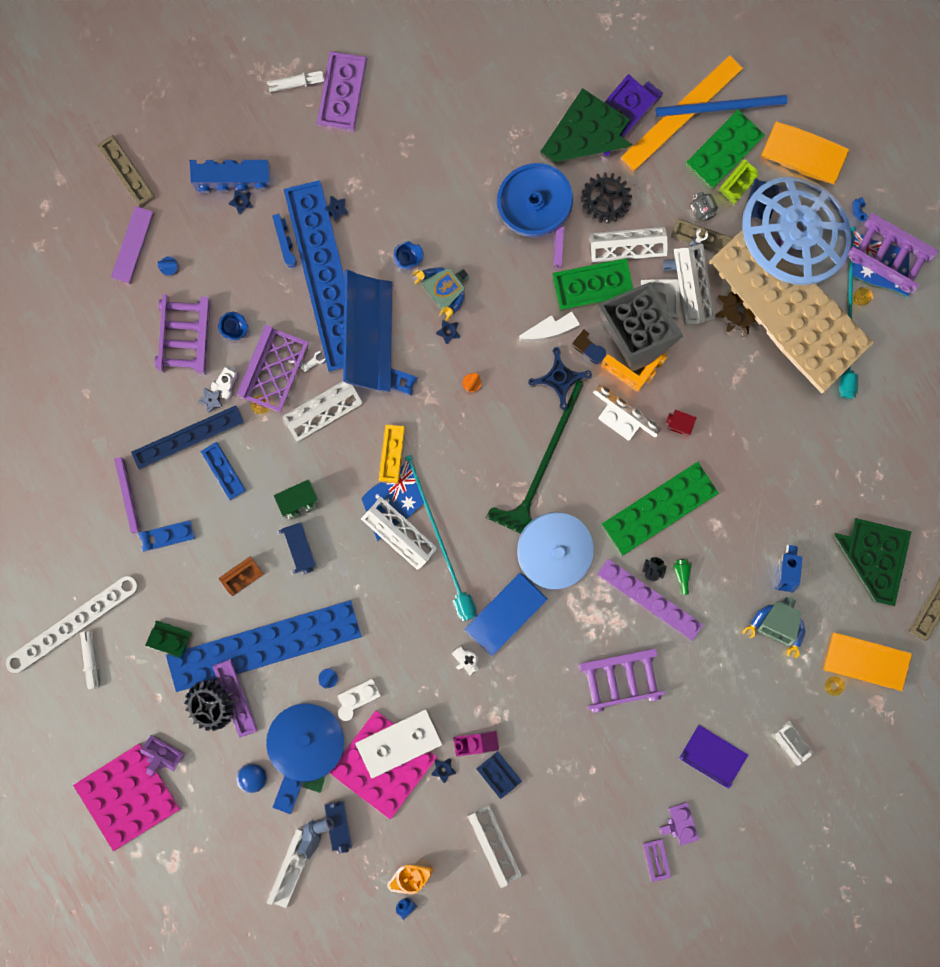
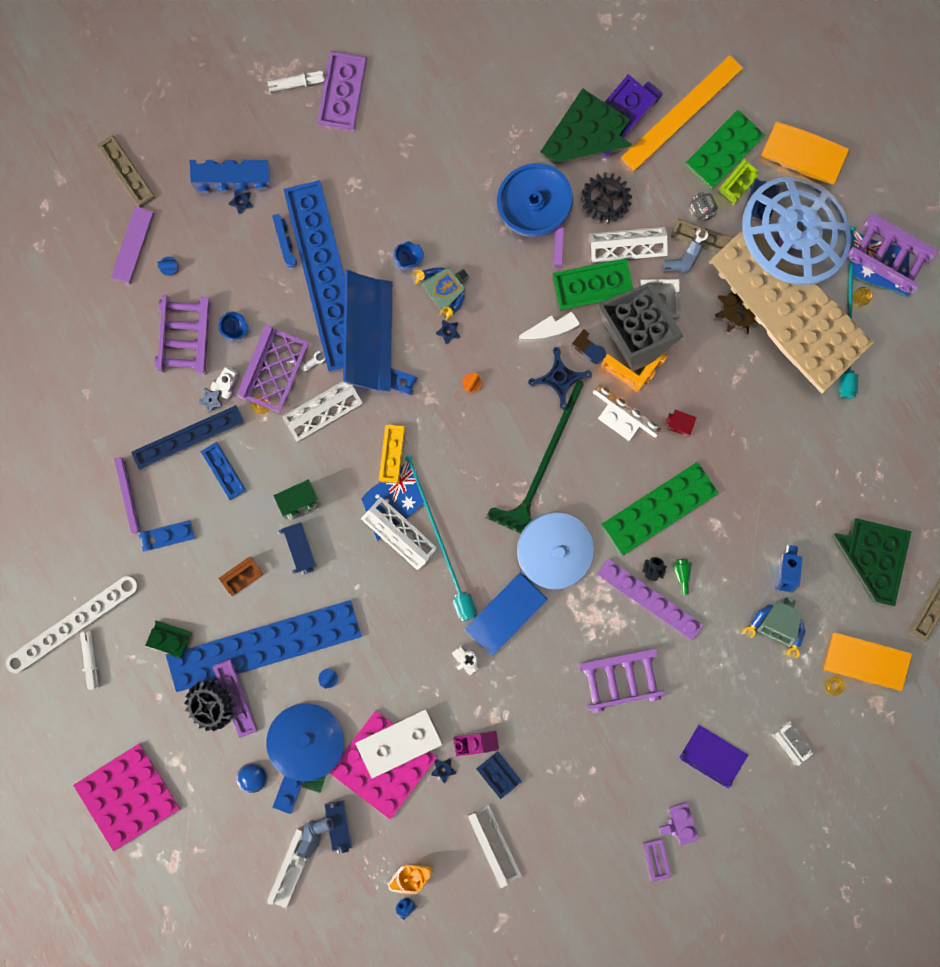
medium lavender hinge [140,735,184,777] -> none
dark blue plate [325,196,348,220] -> none
white hinge [338,679,381,721] -> none
blue piece [656,95,787,117] -> none
white fence [674,244,715,324] -> none
blue arm [853,197,868,222] -> none

